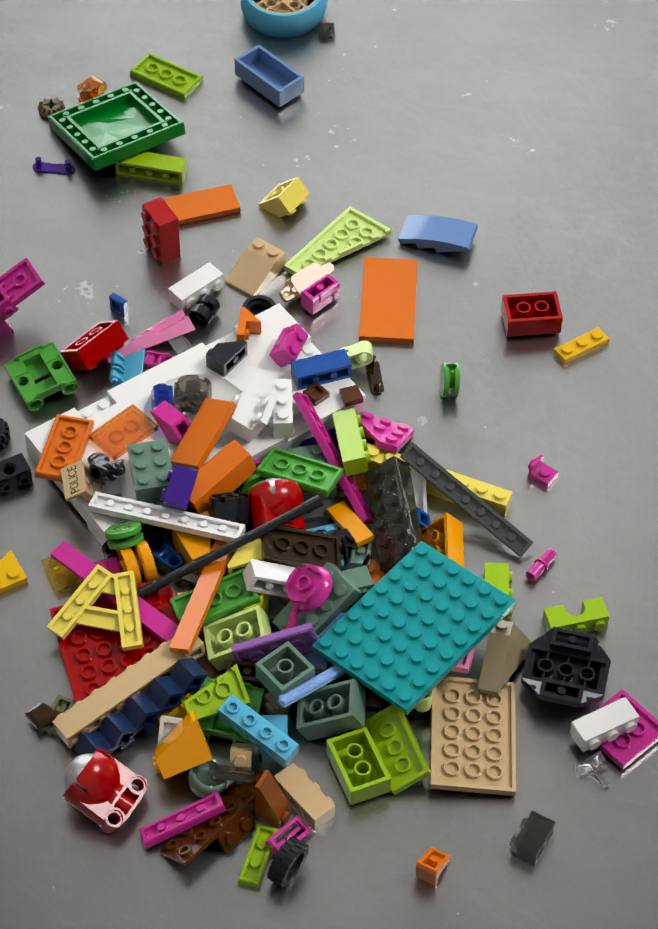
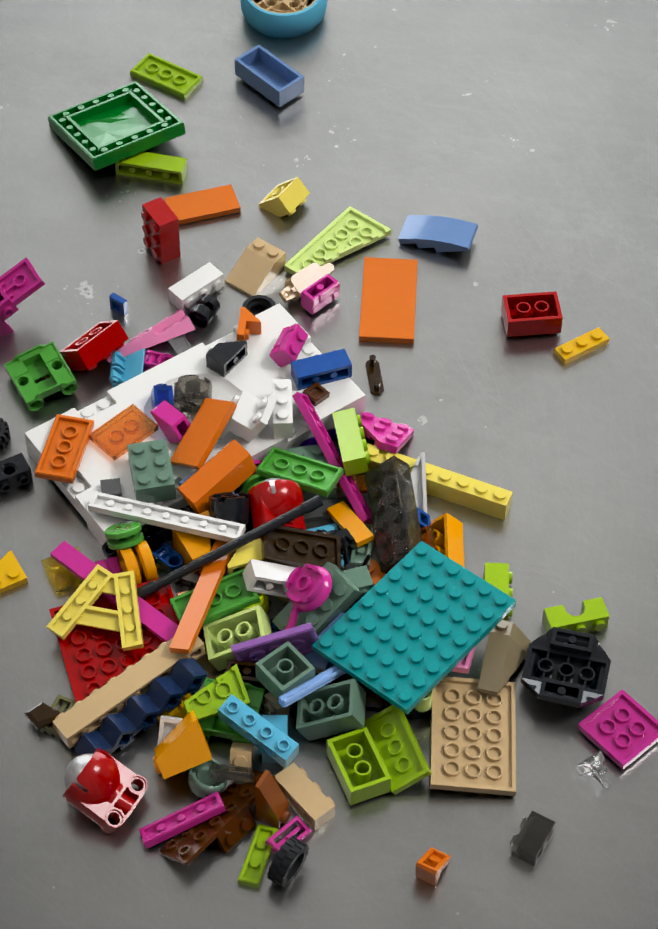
dark purple piece [33,157,75,175] -> none
dark tan gear [38,97,65,118] -> none
tan panel [61,460,94,503] -> none
clear orange piece [77,76,107,103] -> none
black animal [88,453,126,485] -> none
dark purple brick [160,464,198,511] -> none
clear smoke plate [318,23,335,39] -> none
reddish brown tile [339,385,364,407] -> none
yellowish green piece [341,341,373,370] -> none
dark grey tile [400,442,534,558] -> none
bright green head [440,363,460,397] -> none
dark pink axle [525,548,557,582] -> none
dark pink bracket [528,454,559,488] -> none
white brick [570,697,639,752] -> none

